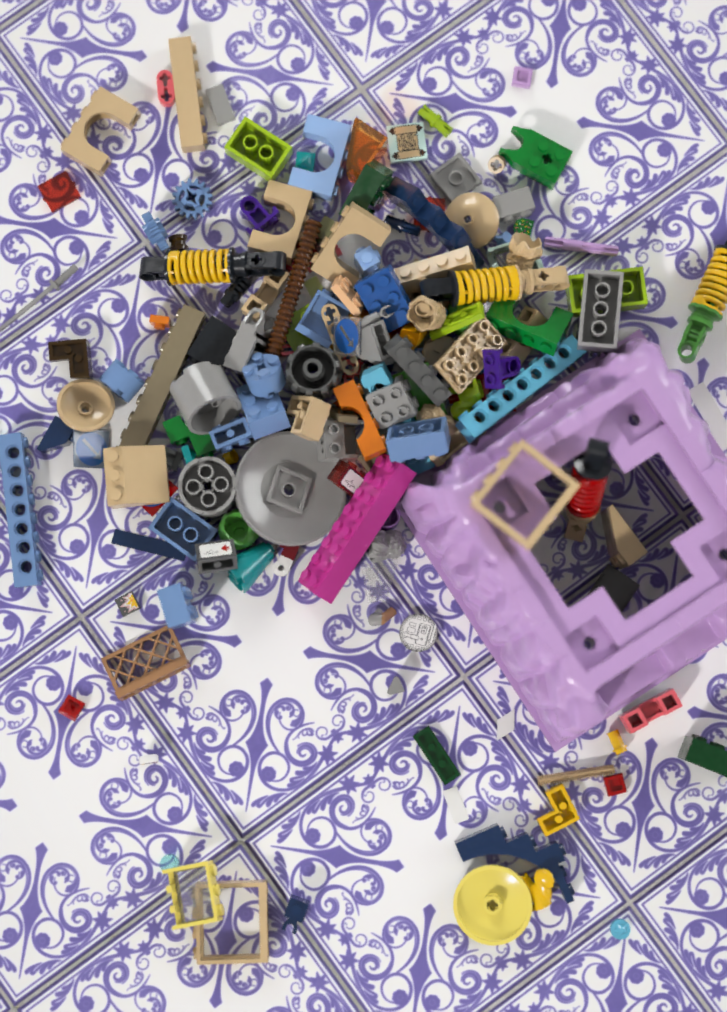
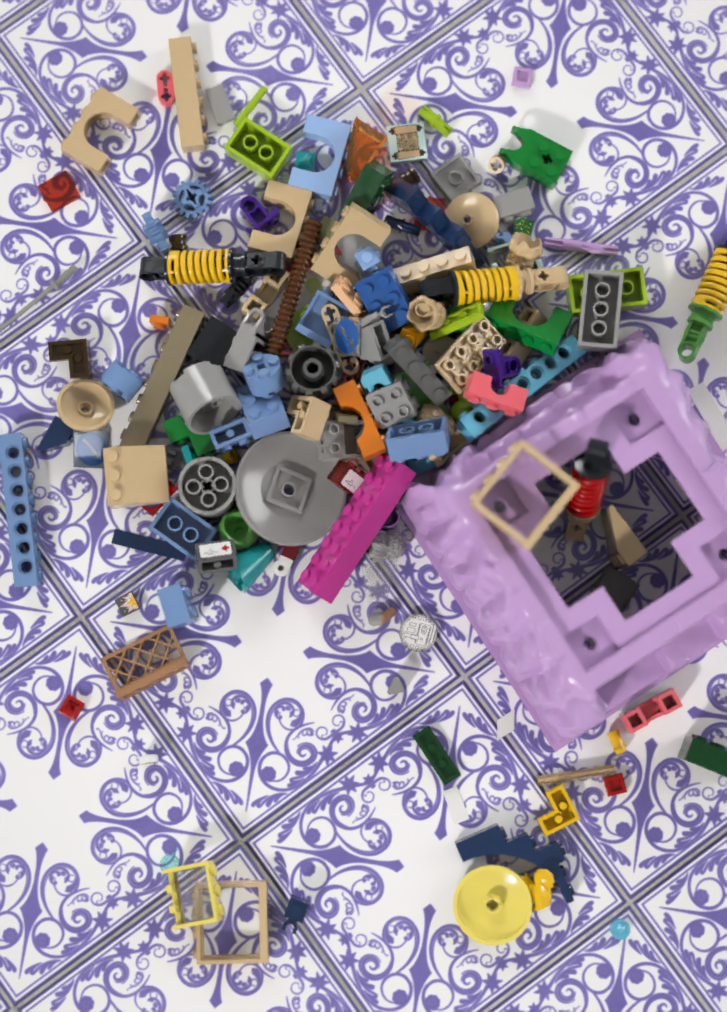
none -> lime piece [233,85,268,127]
none -> dark brown wheel [398,166,421,185]
none -> coral arch [463,370,529,417]

